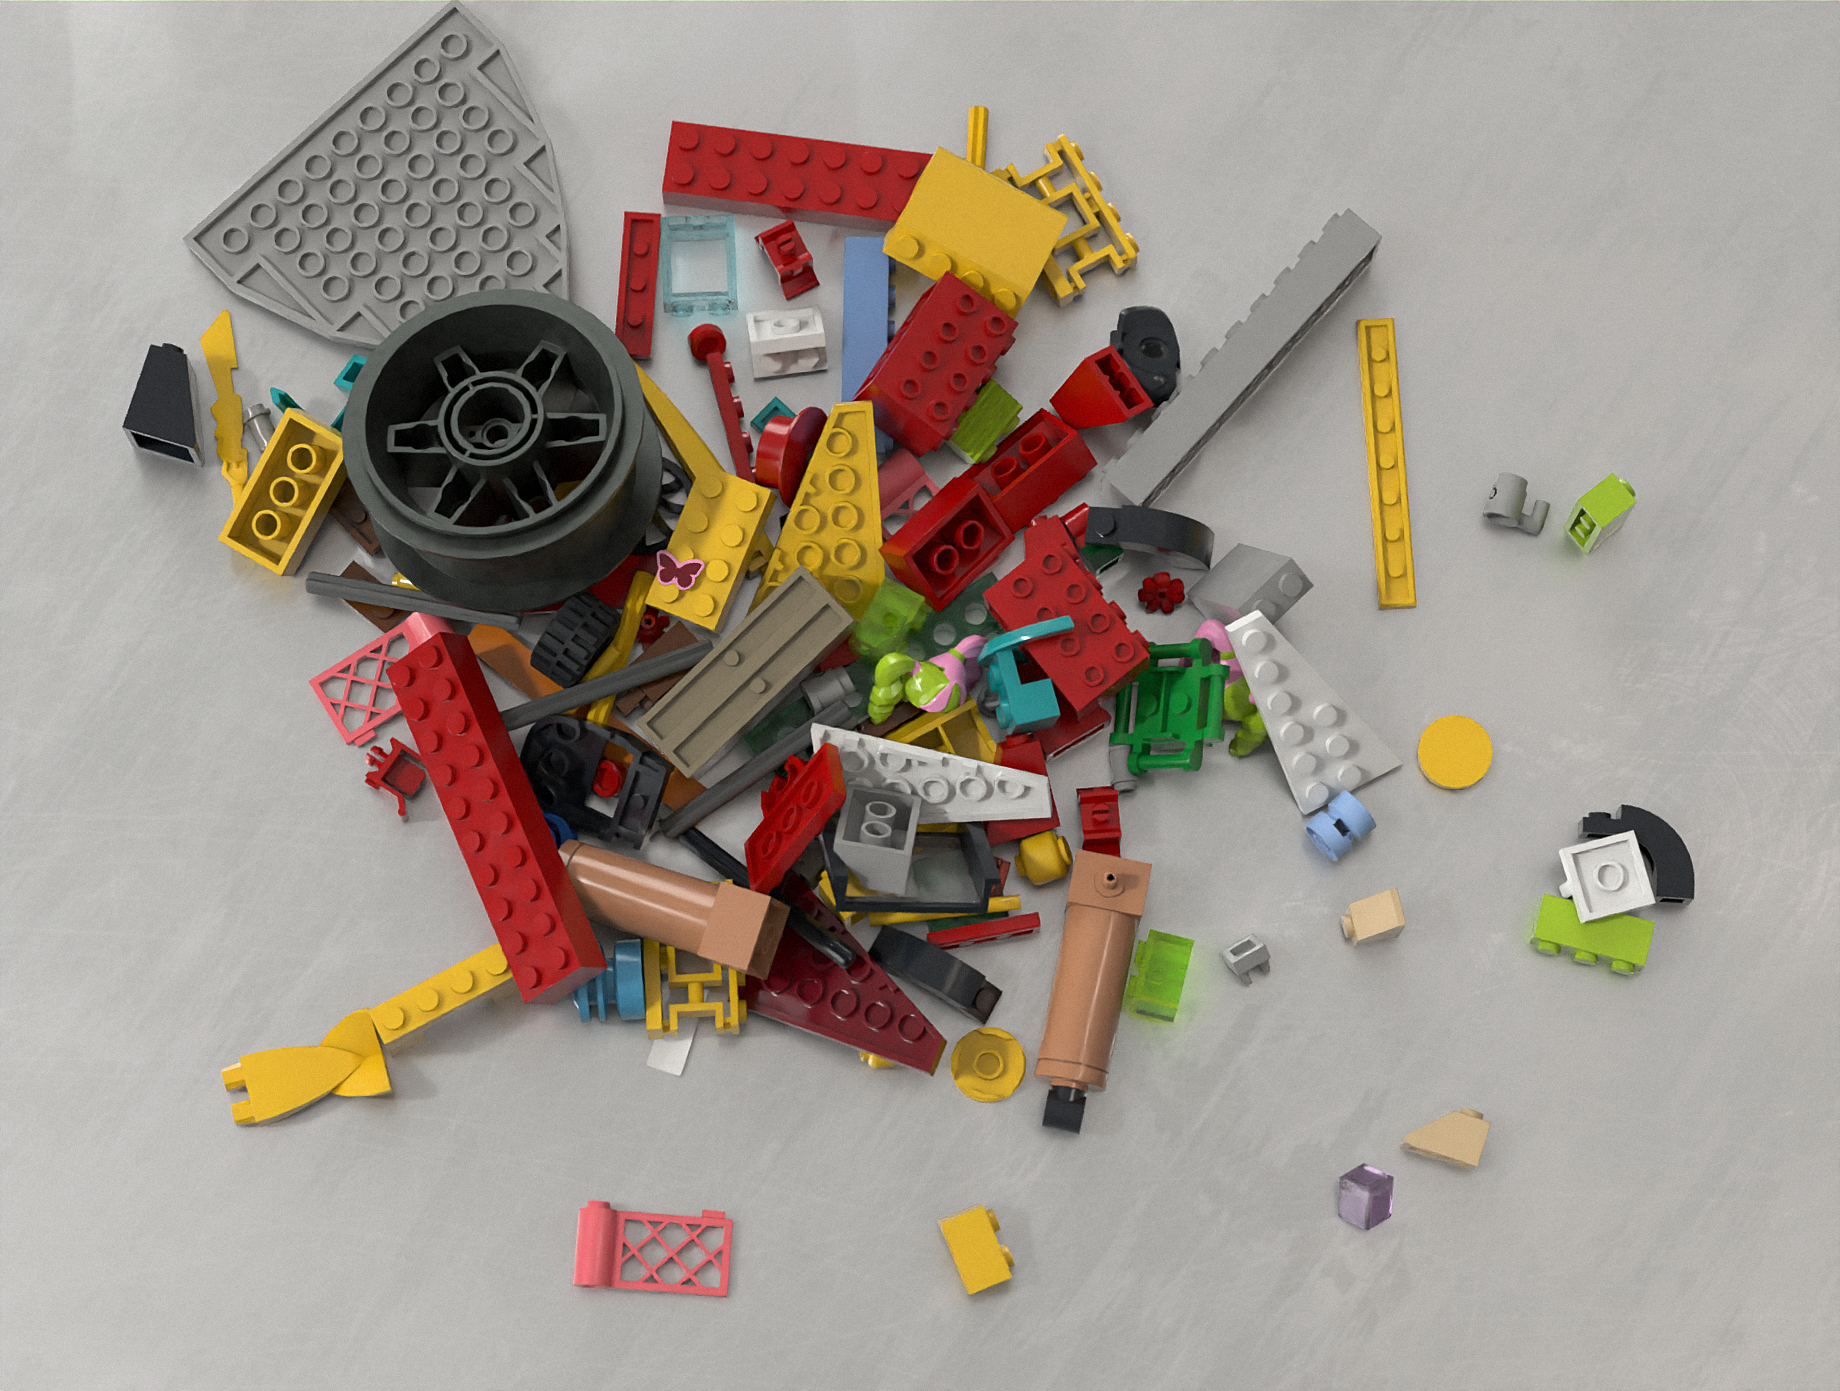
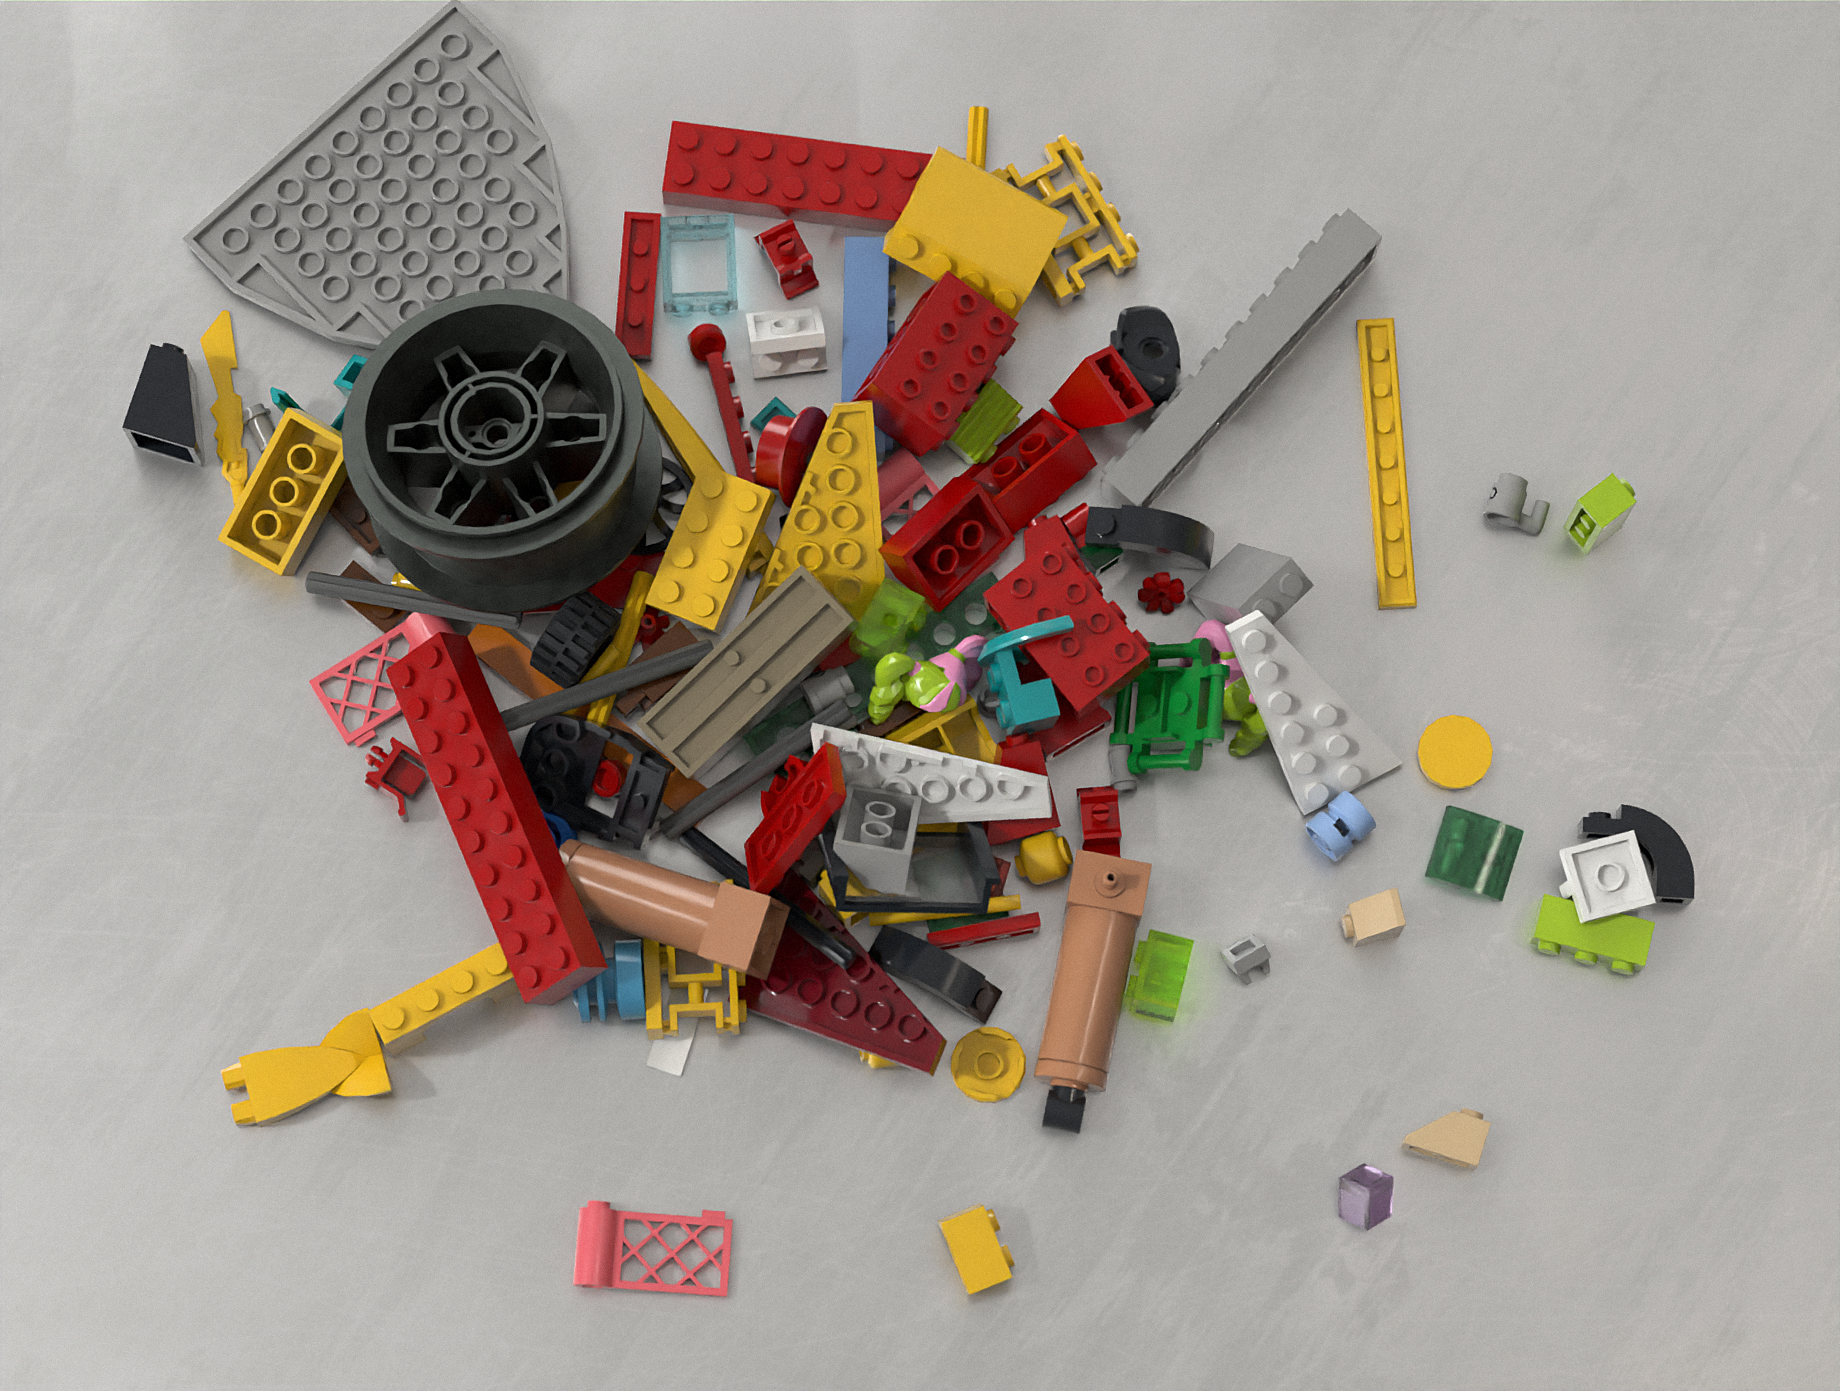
dark red sticker [657,550,705,590] -> none
none -> clear green slope [1425,805,1524,902]

